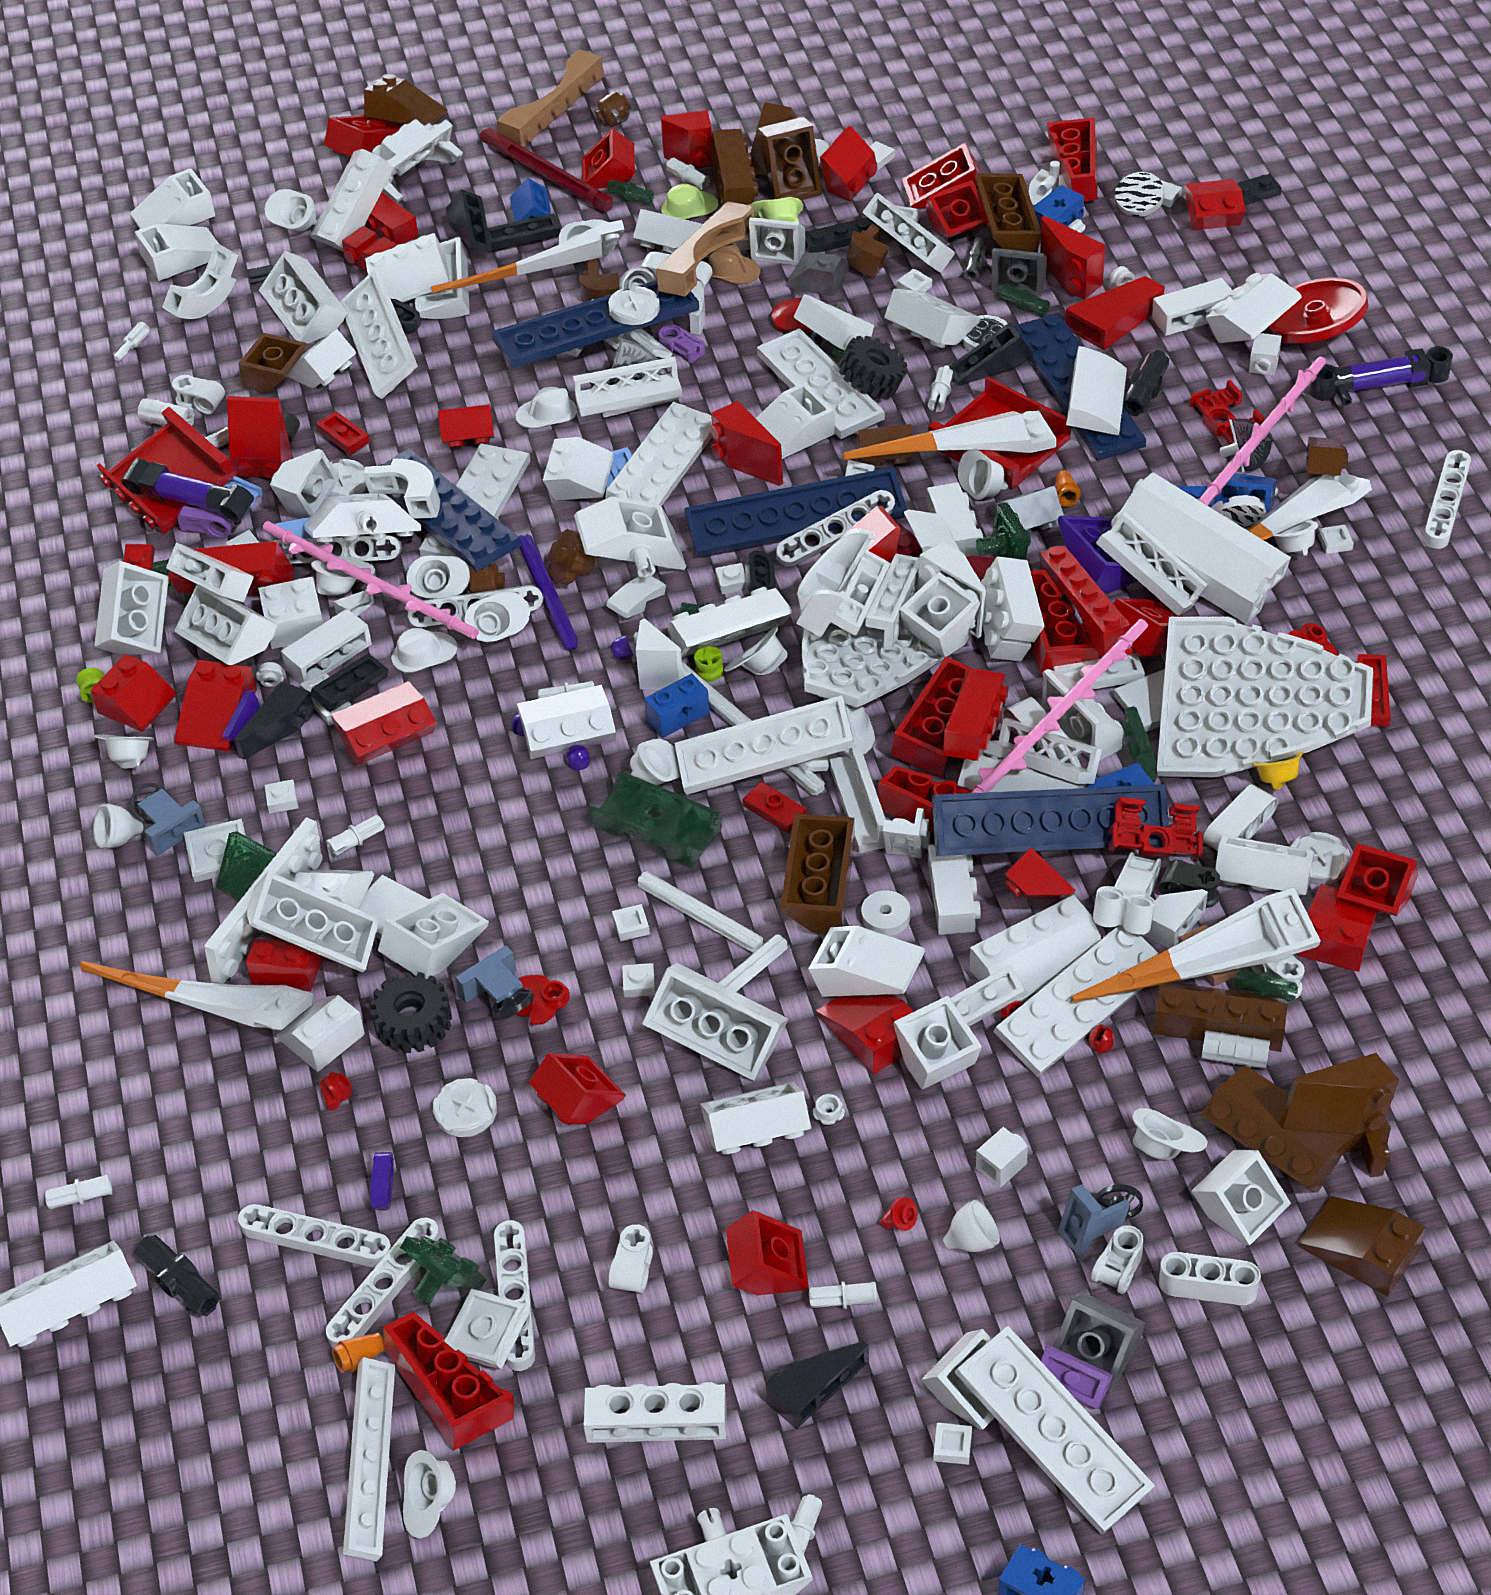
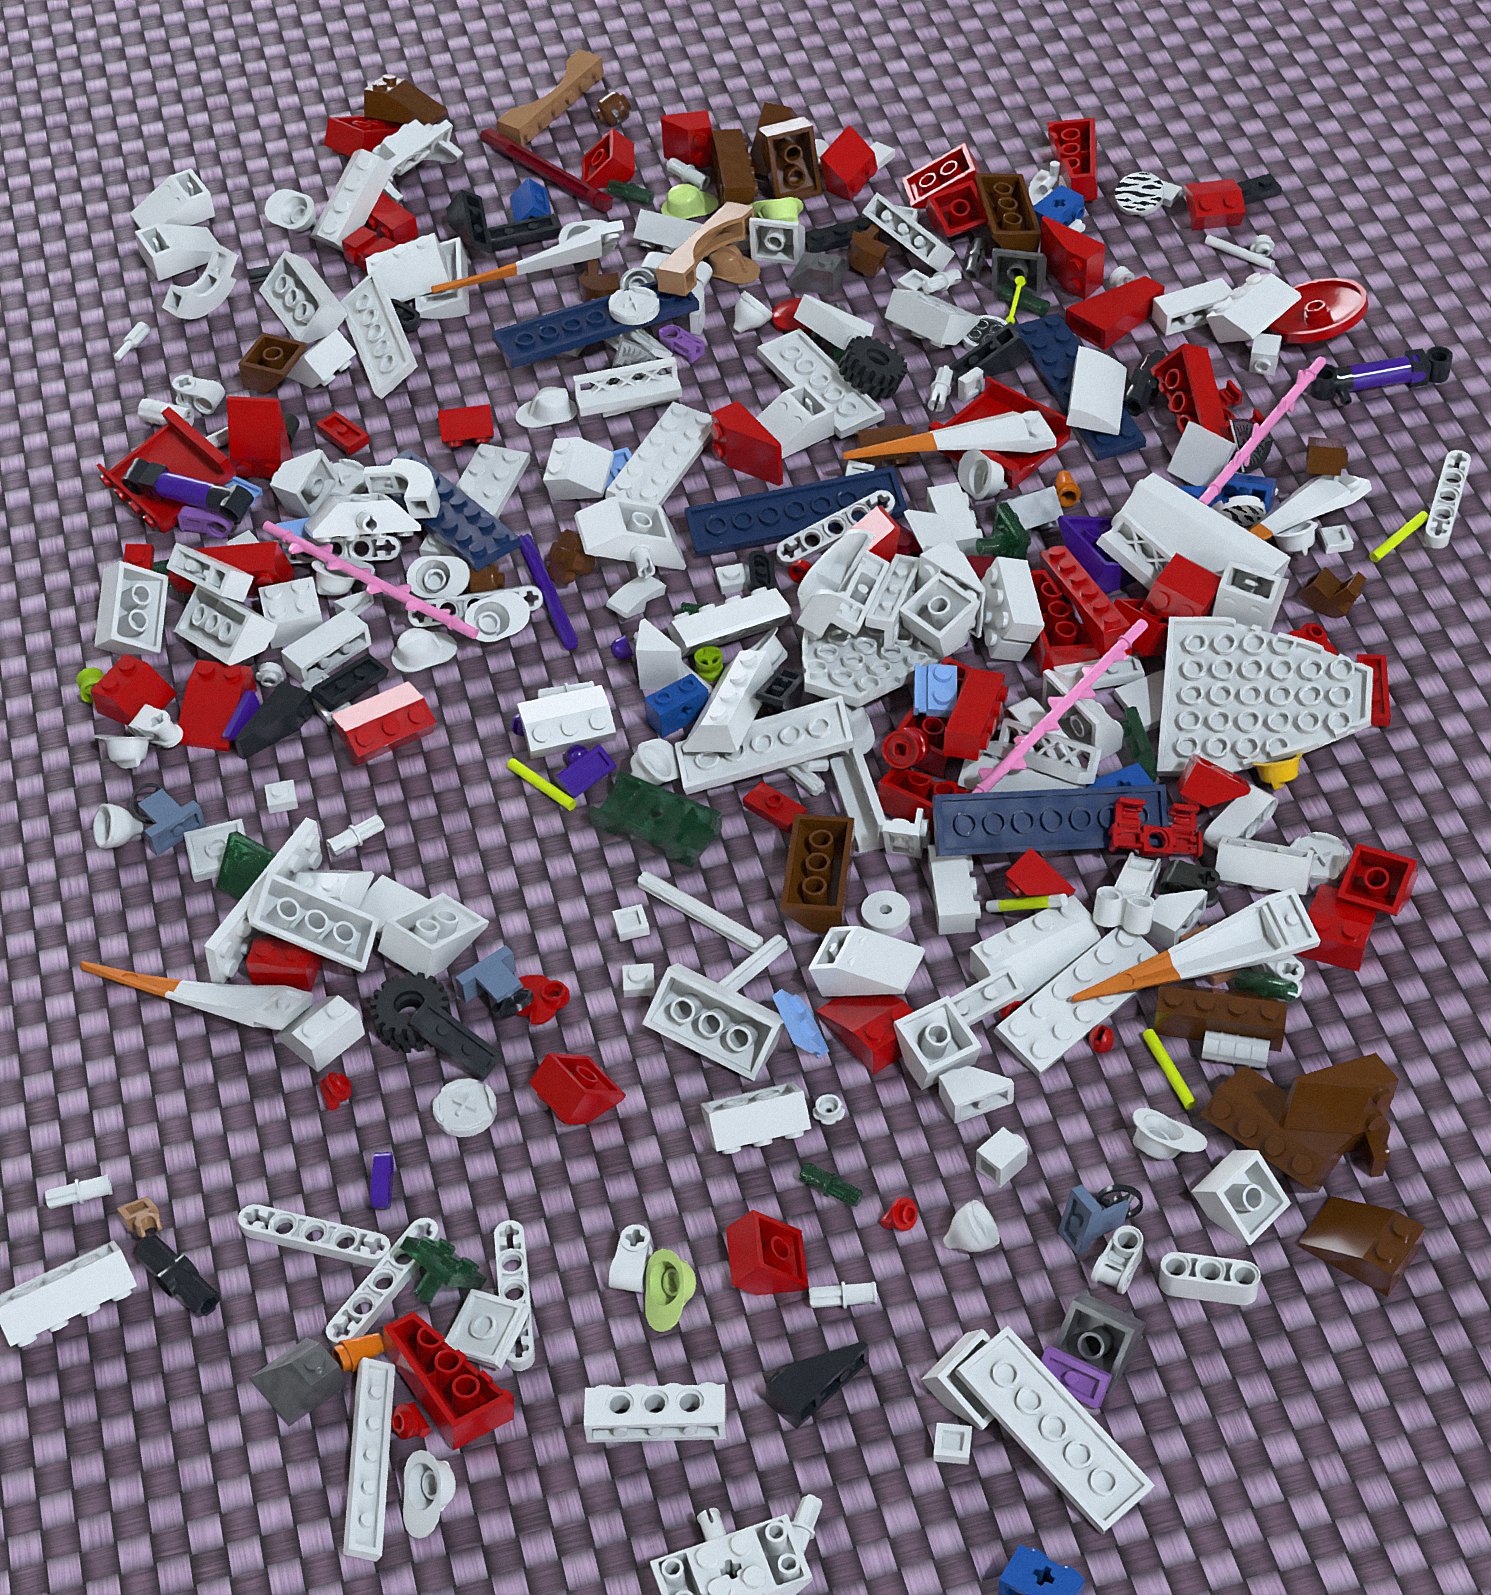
none -> medium nougat plate [116,1196,163,1237]
none -> white piece [127,704,184,748]
none -> flat silver slope [250,1338,345,1427]
none -> red plate [391,1402,431,1439]
none -> black plate [407,998,503,1082]
none -> neon yellow bar [507,758,577,811]
none -> dark purple tile [554,744,617,799]
none -> yellowish green piece [645,1249,696,1332]
none -> white slope [683,650,774,752]
none -> white helmet [733,291,773,334]
none -> black slope [755,667,804,714]
none -> light blue plate [772,989,829,1058]
none -> red hinge [788,559,812,584]
none -> clear green axle [799,1162,863,1207]
none -> red wheel [882,727,930,769]
none -> light blue plate [913,663,957,718]
none -> white axle [921,268,962,294]
none -> white slope [939,1065,1014,1124]
none -> white tile [958,367,983,403]
none -> neon yellow bar [986,894,1068,913]
none -> neon yellow hinge [1005,276,1026,325]
none -> neon yellow bar [1142,1029,1197,1110]
none -> red slope [1143,553,1222,620]
none -> red wedge [1150,343,1230,441]
none -> white tile [1167,422,1236,486]
none -> red slope [1176,753,1251,807]
none -> white bar [1205,235,1275,270]
none -> white slope [1212,560,1289,633]
none -> white plate [1250,235,1275,257]
none -> reddish brown brick [1297,567,1367,618]
none -> neon yellow bar [1369,511,1429,563]

